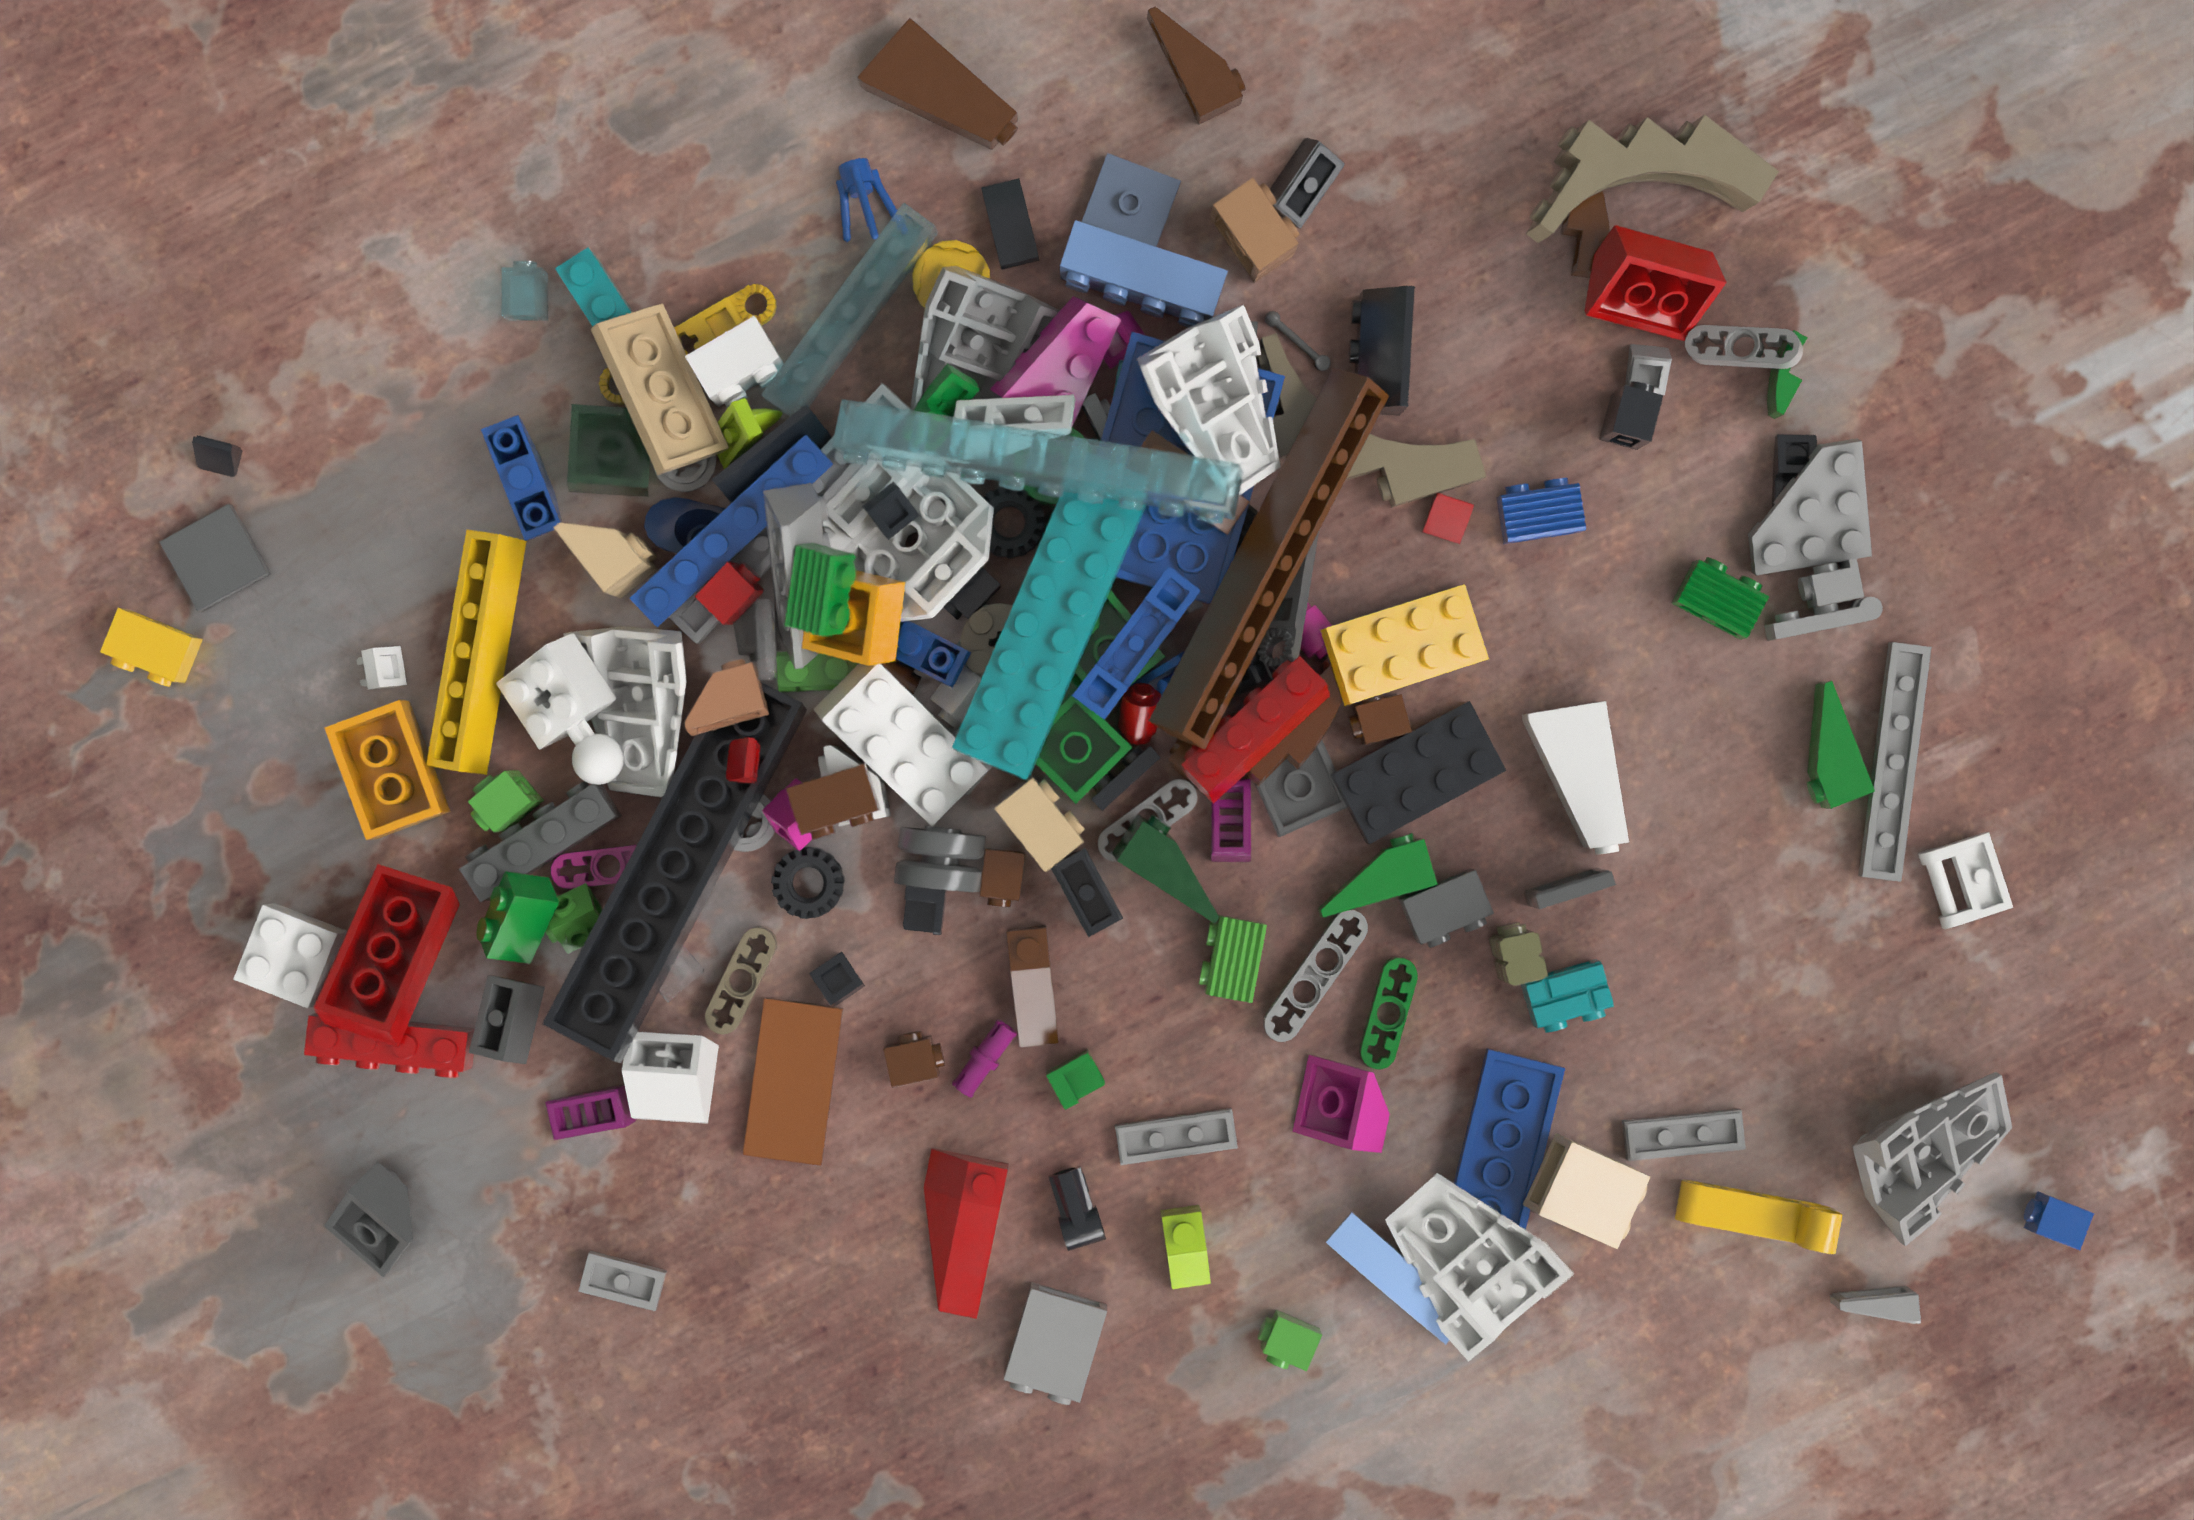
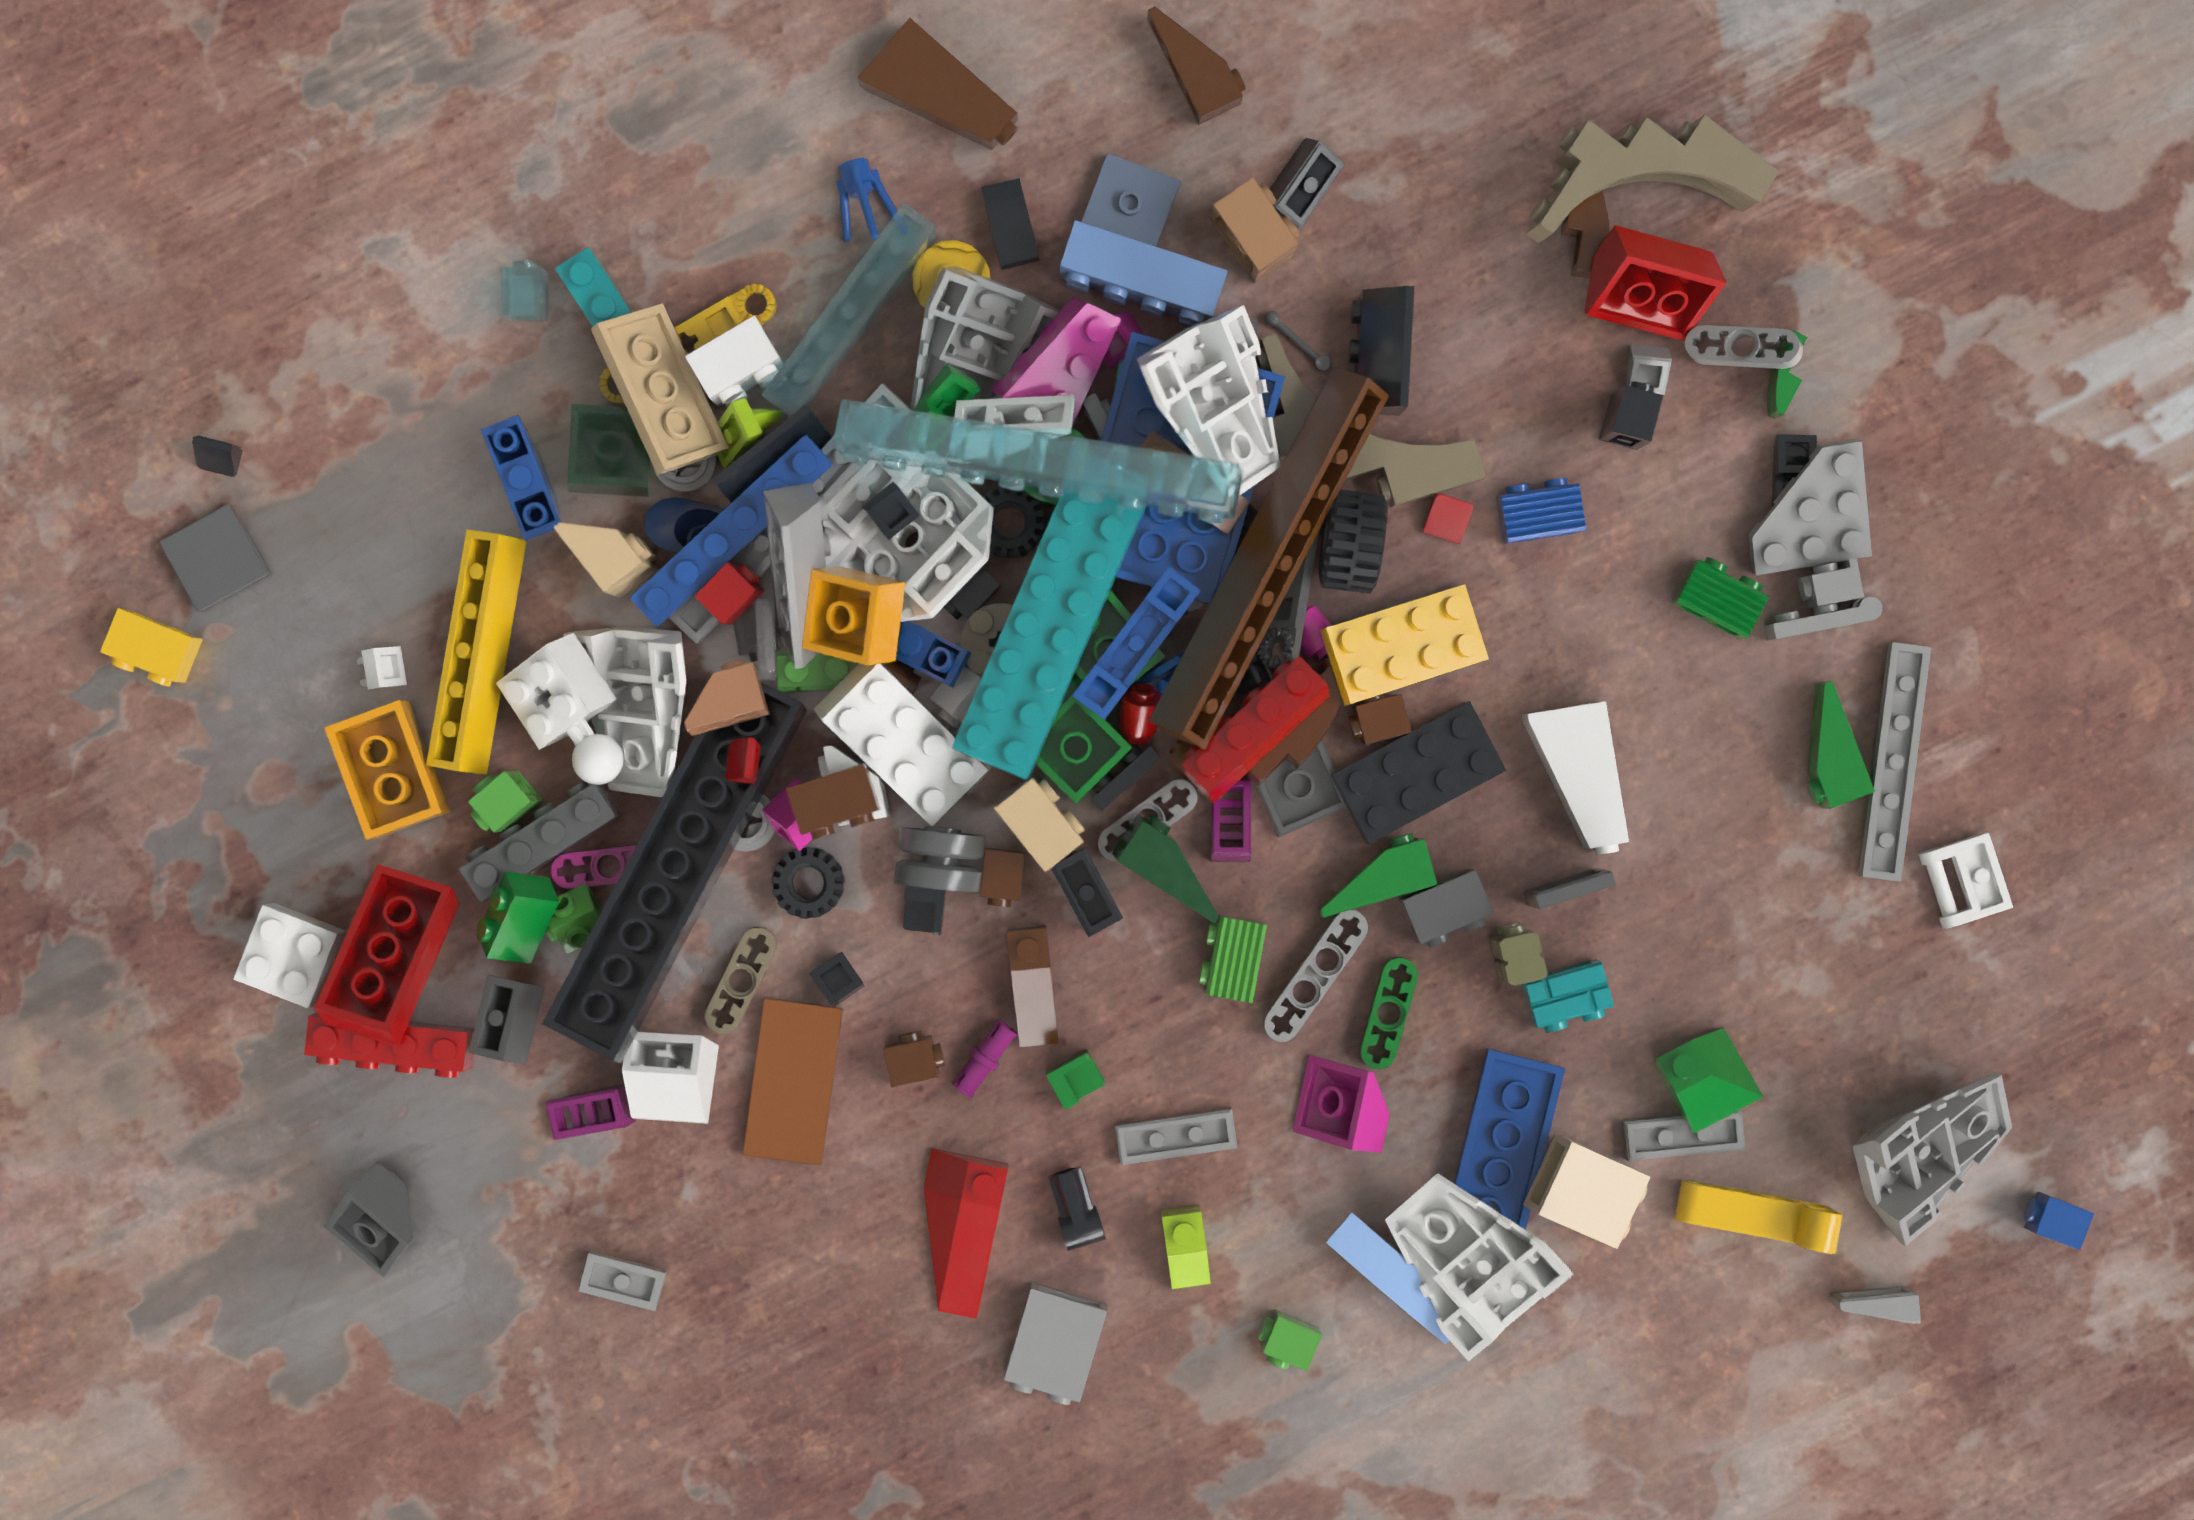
green brick [784,543,856,636] -> none
none -> black tyre [1319,489,1388,594]
none -> green slope [1654,1028,1764,1135]

